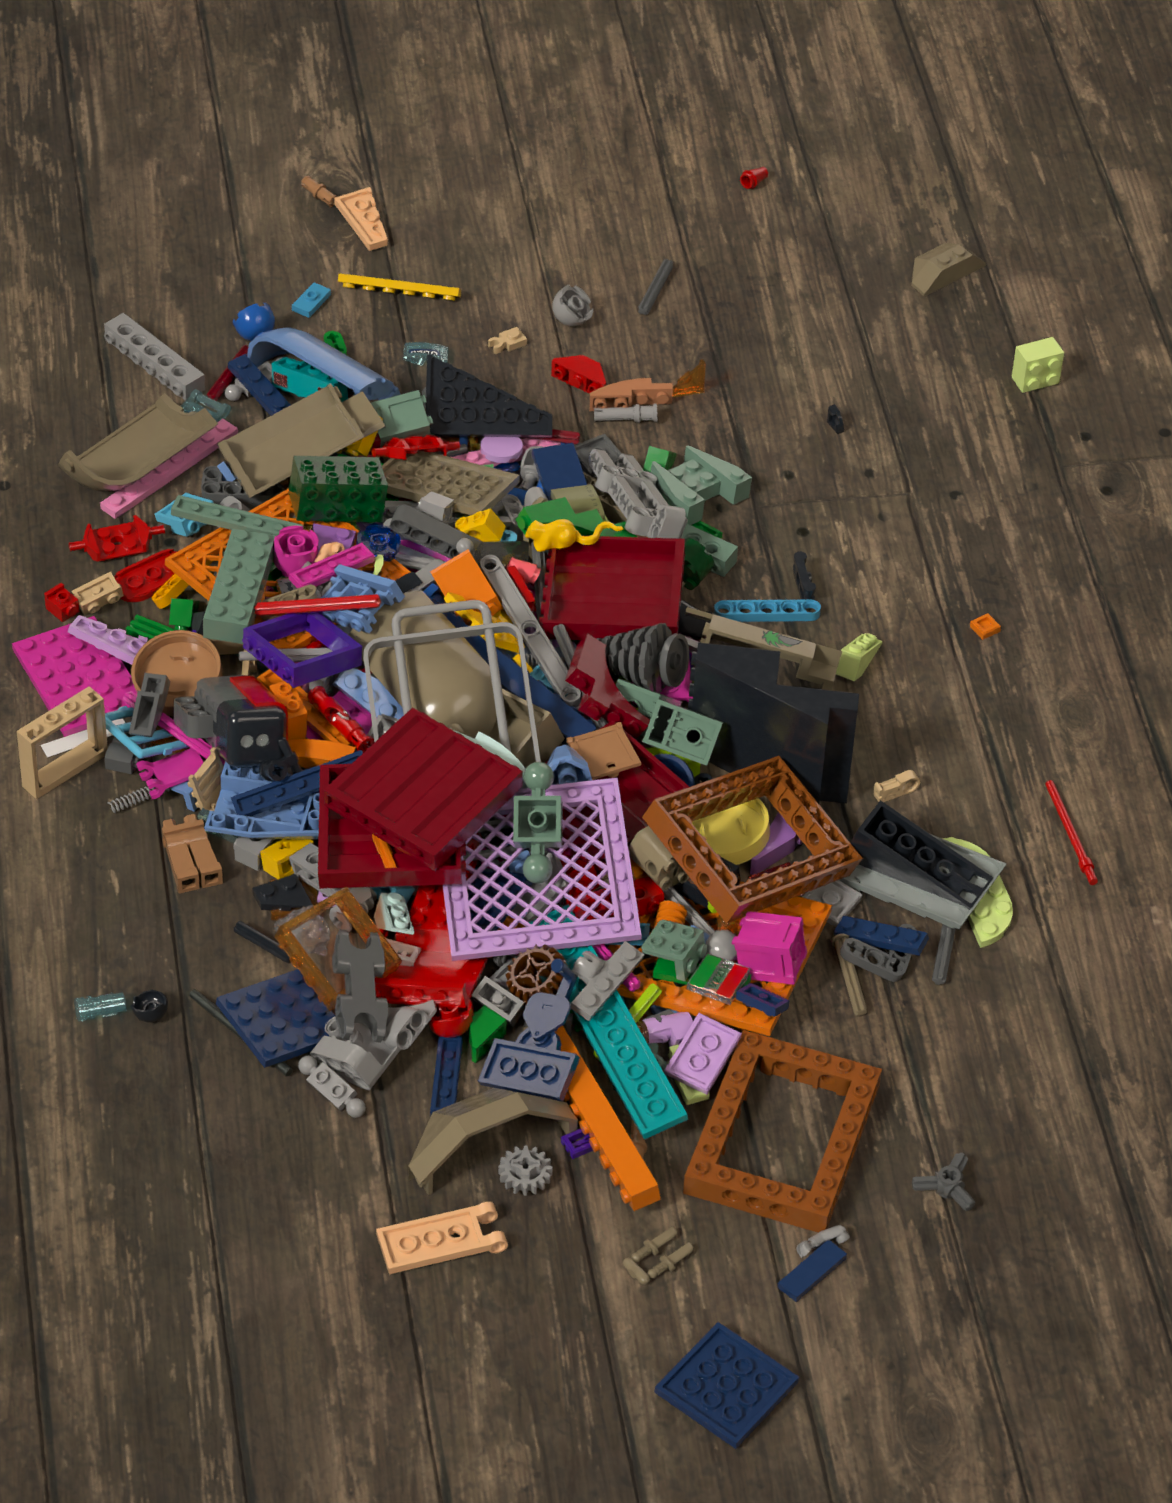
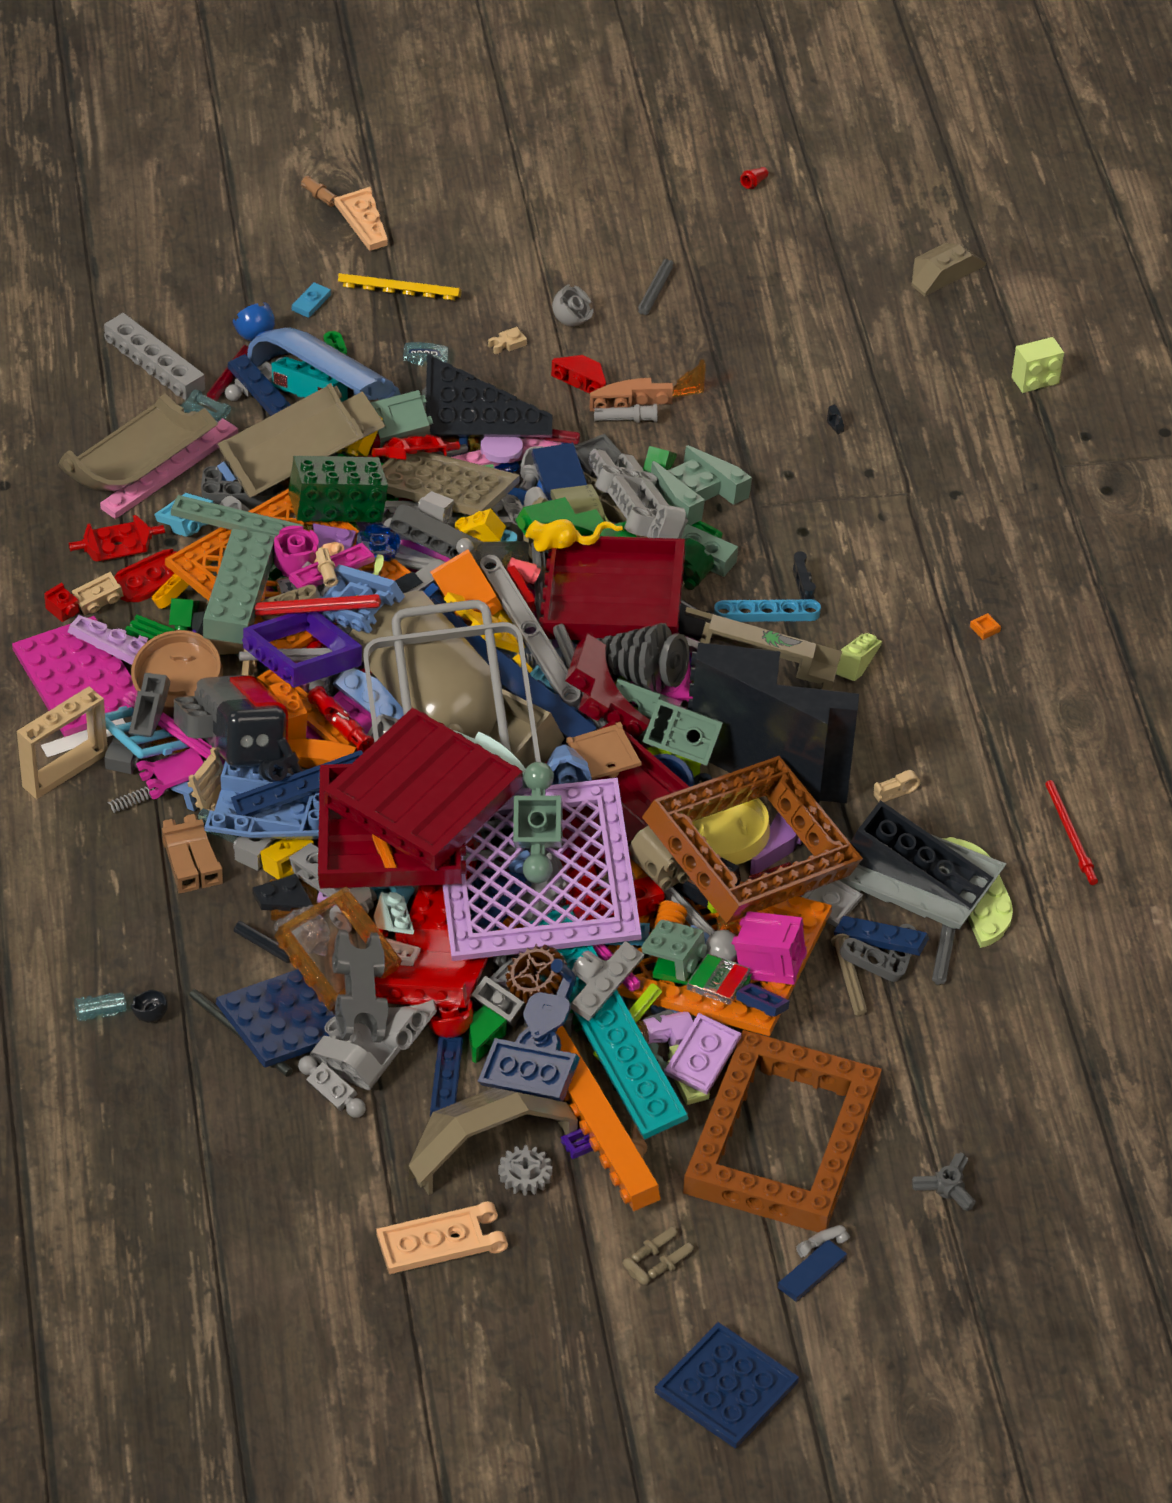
none -> tan axle [316,547,338,587]

